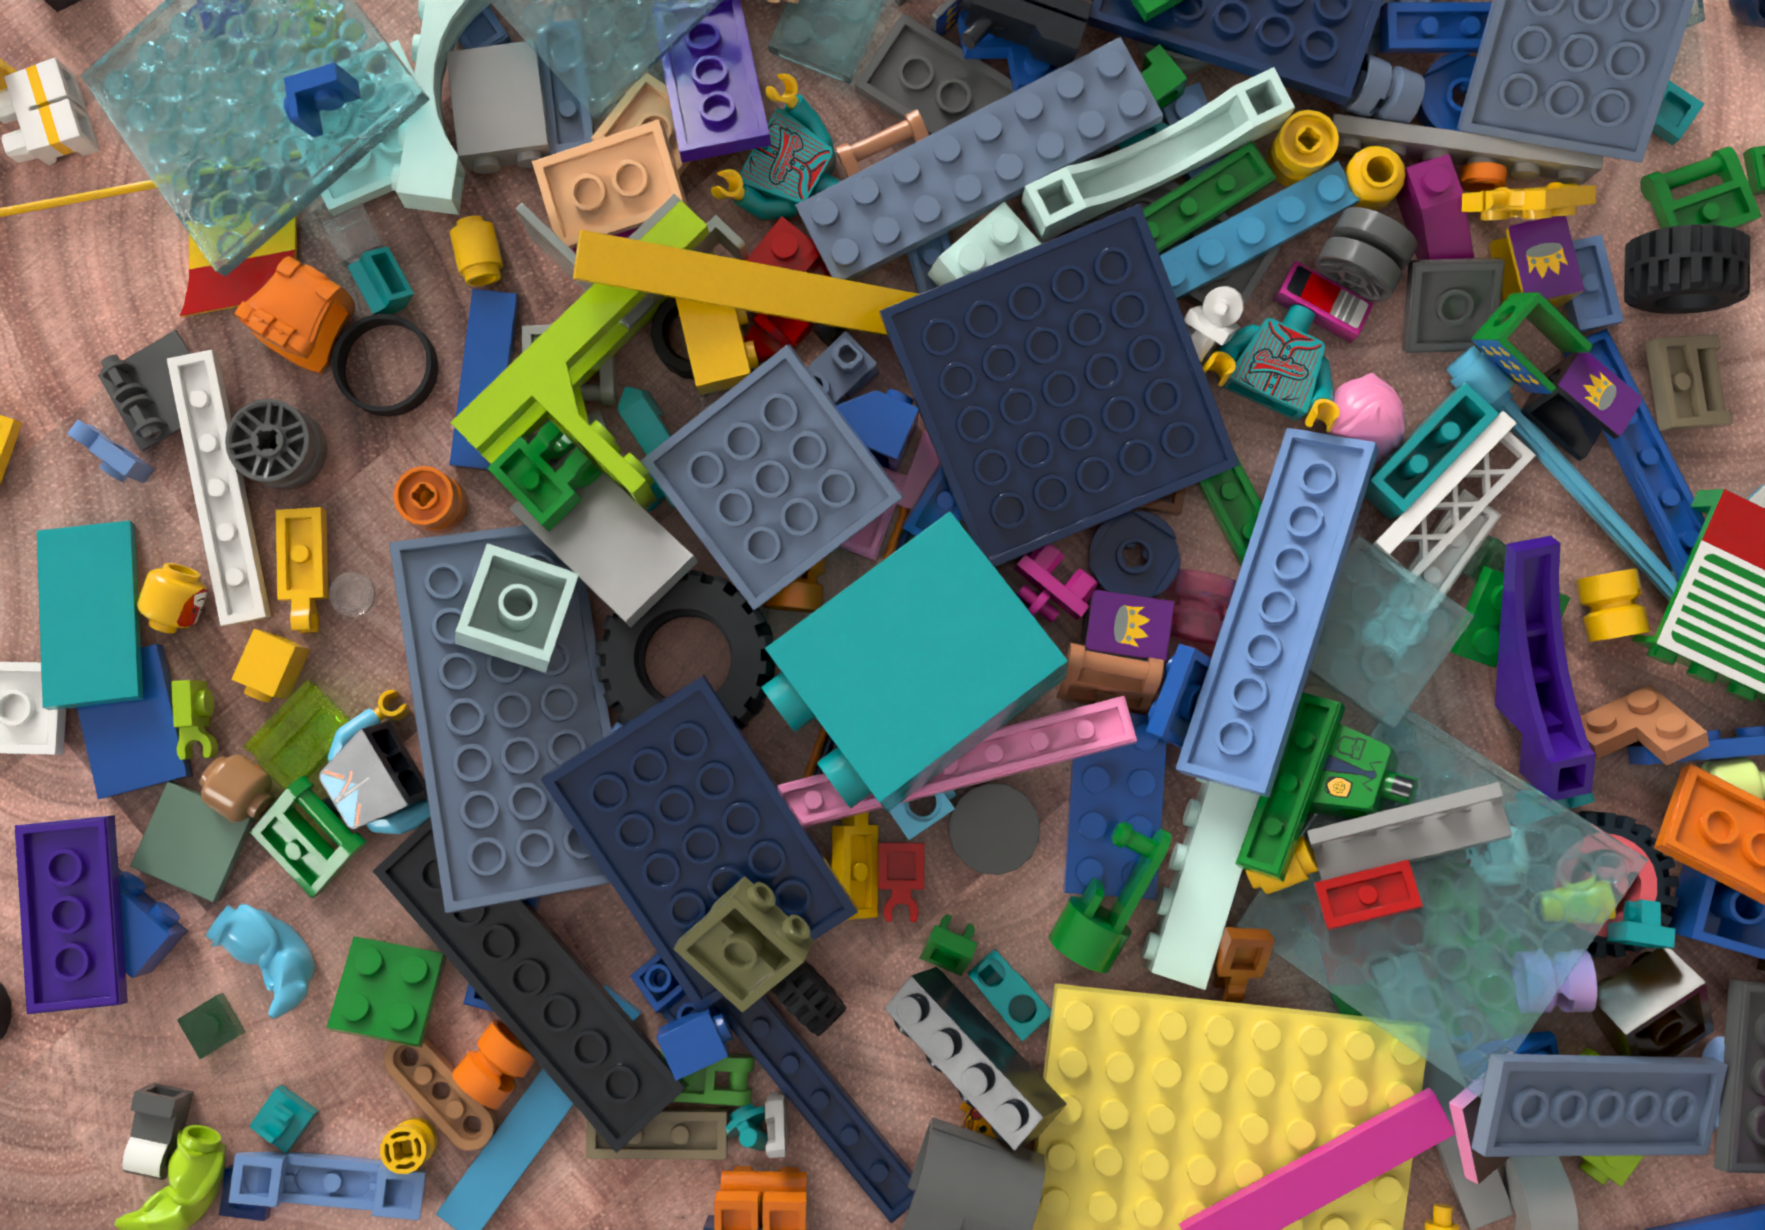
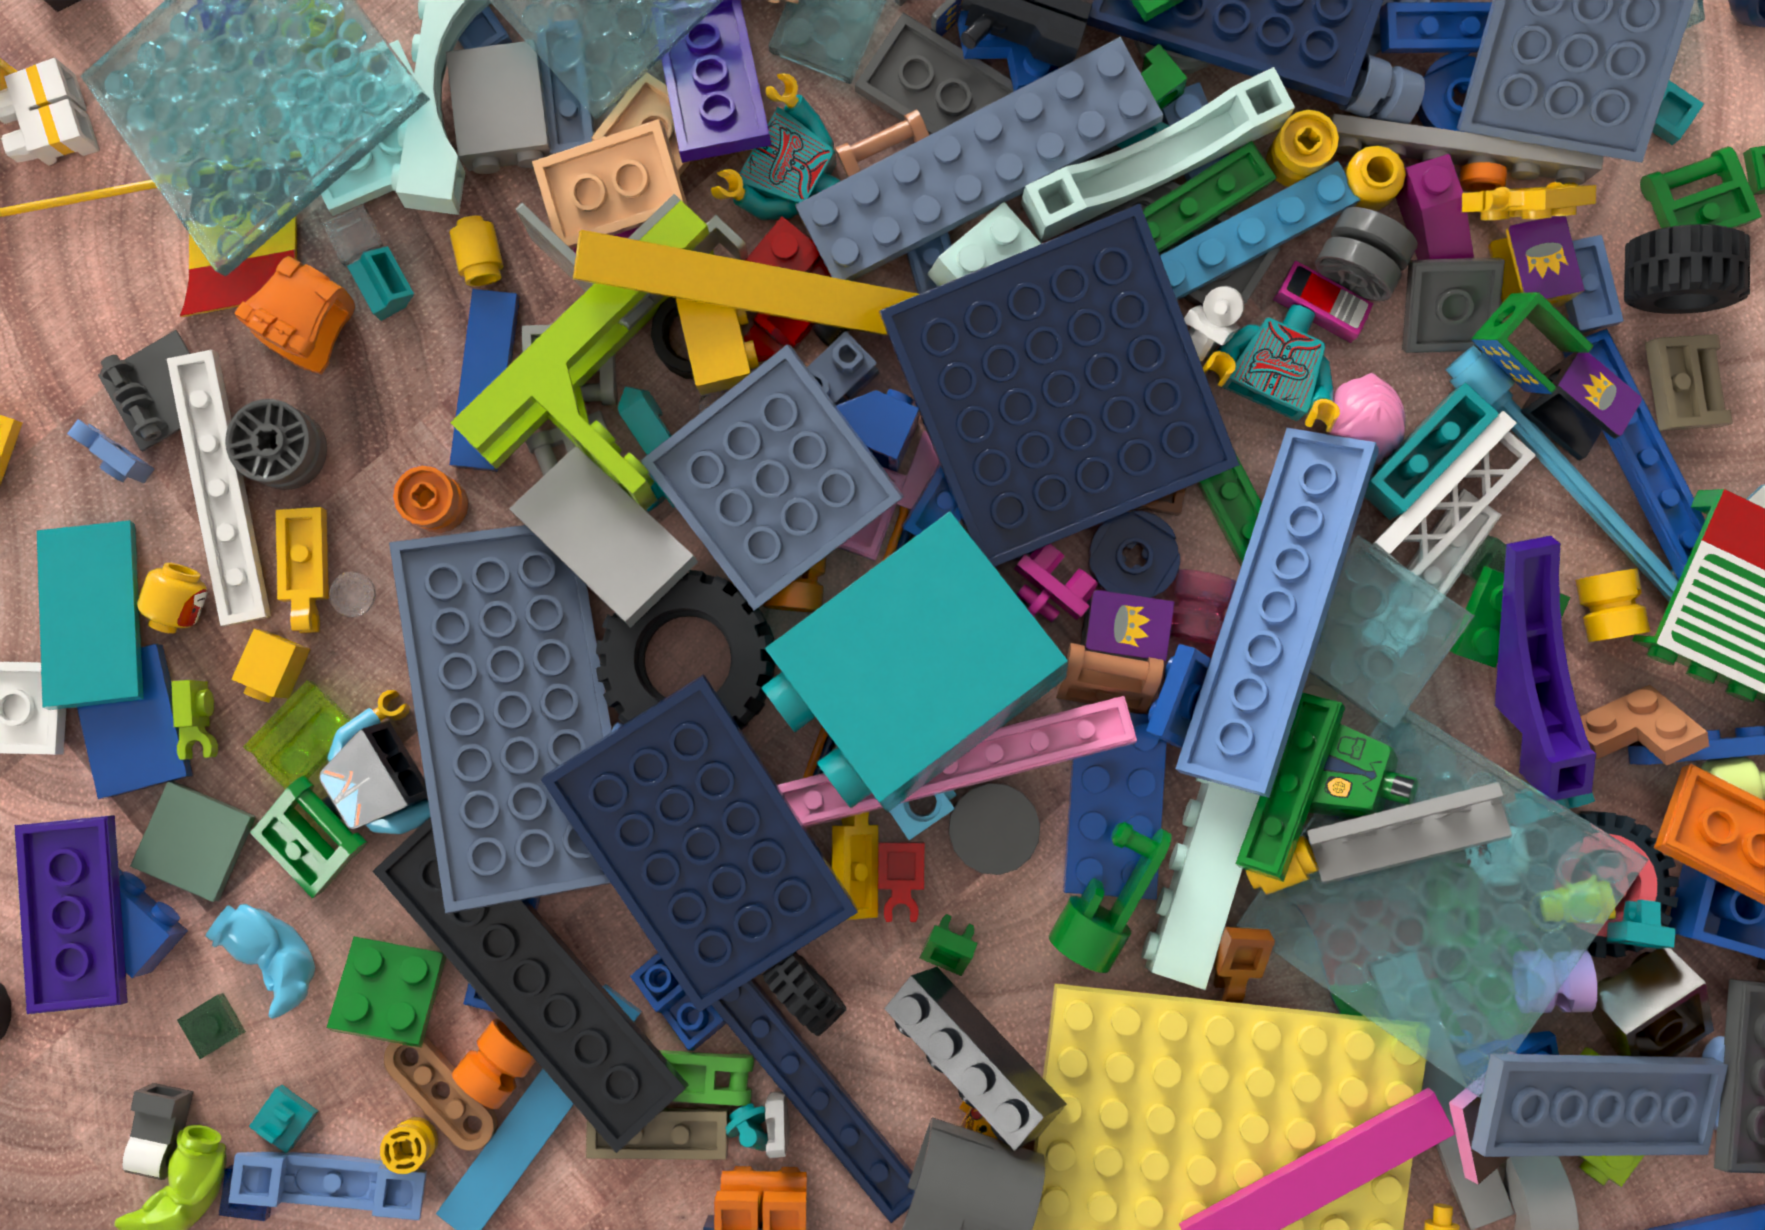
medium nougat head [199,754,273,823] -> none
blue bracket [283,62,361,138] -> none
black tyre [332,314,438,417] -> none
light aqua brick [455,543,579,673] -> none
green plate [488,420,603,532] -> none
blue brick [656,1005,733,1081] -> none
olive plate [673,876,814,1013] -> none
teal leg [967,948,1051,1042] -> none
red plate [1314,860,1423,931] -> none

